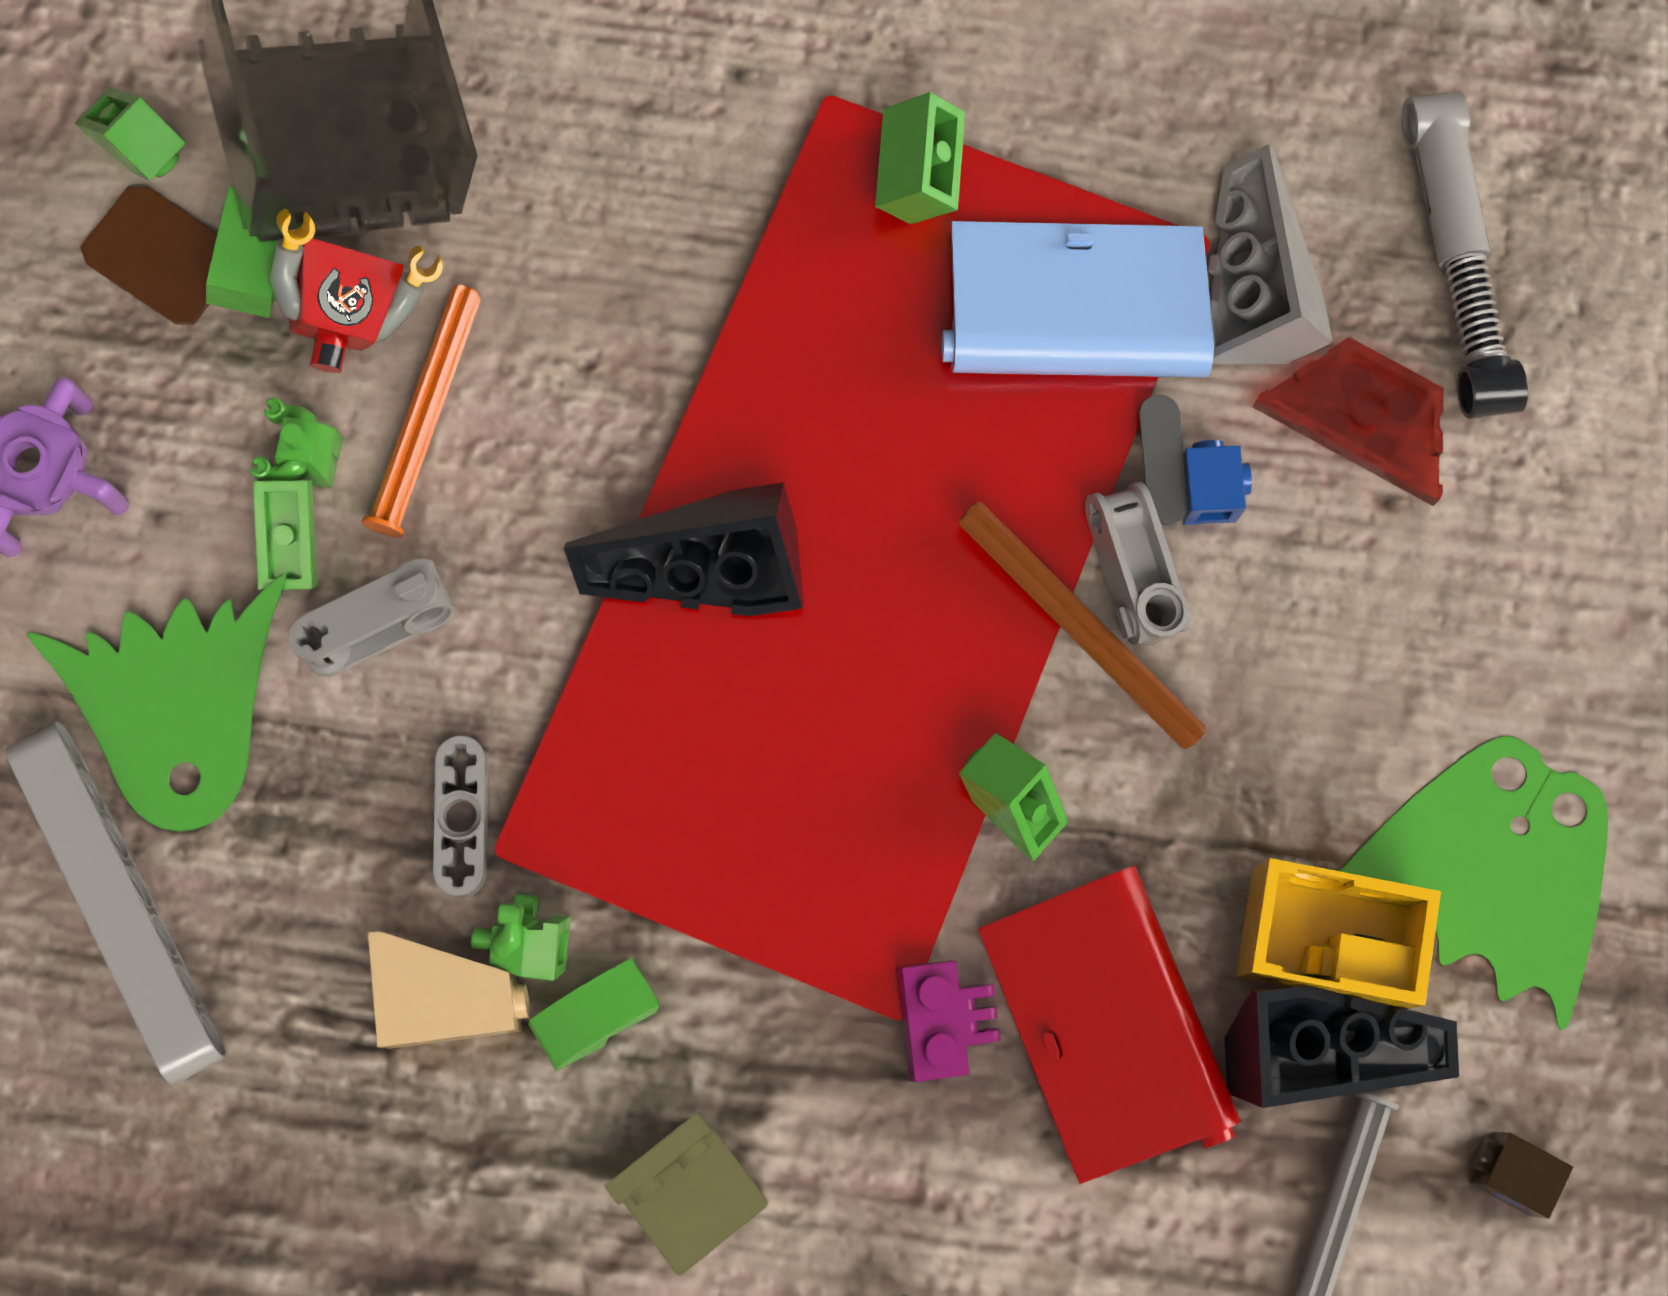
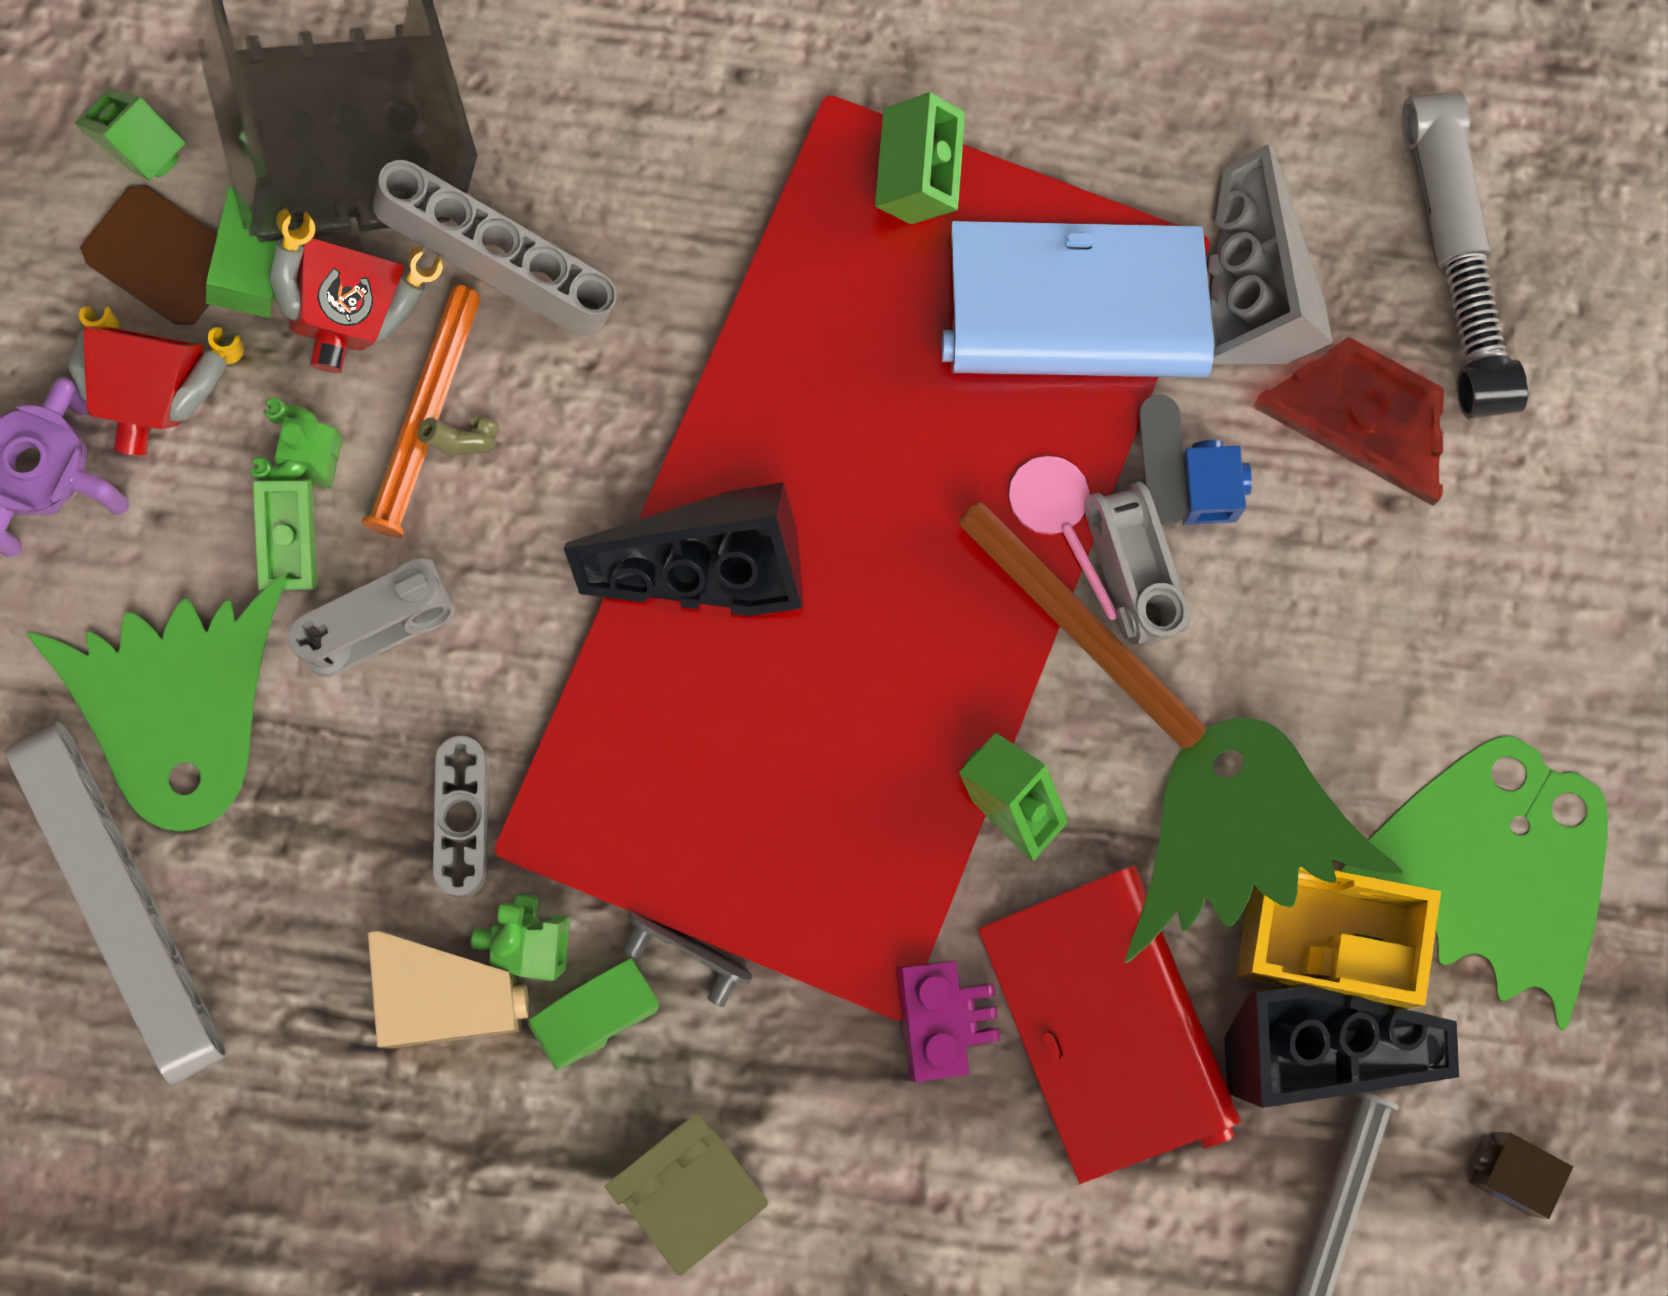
none -> red torso [68,306,244,455]
none -> light grey beam [373,160,617,336]
none -> olive arm [417,416,499,456]
none -> dark grey piece [622,910,752,1007]
none -> bright pink piece [1009,456,1117,620]
none -> bright green piece [1124,718,1403,963]

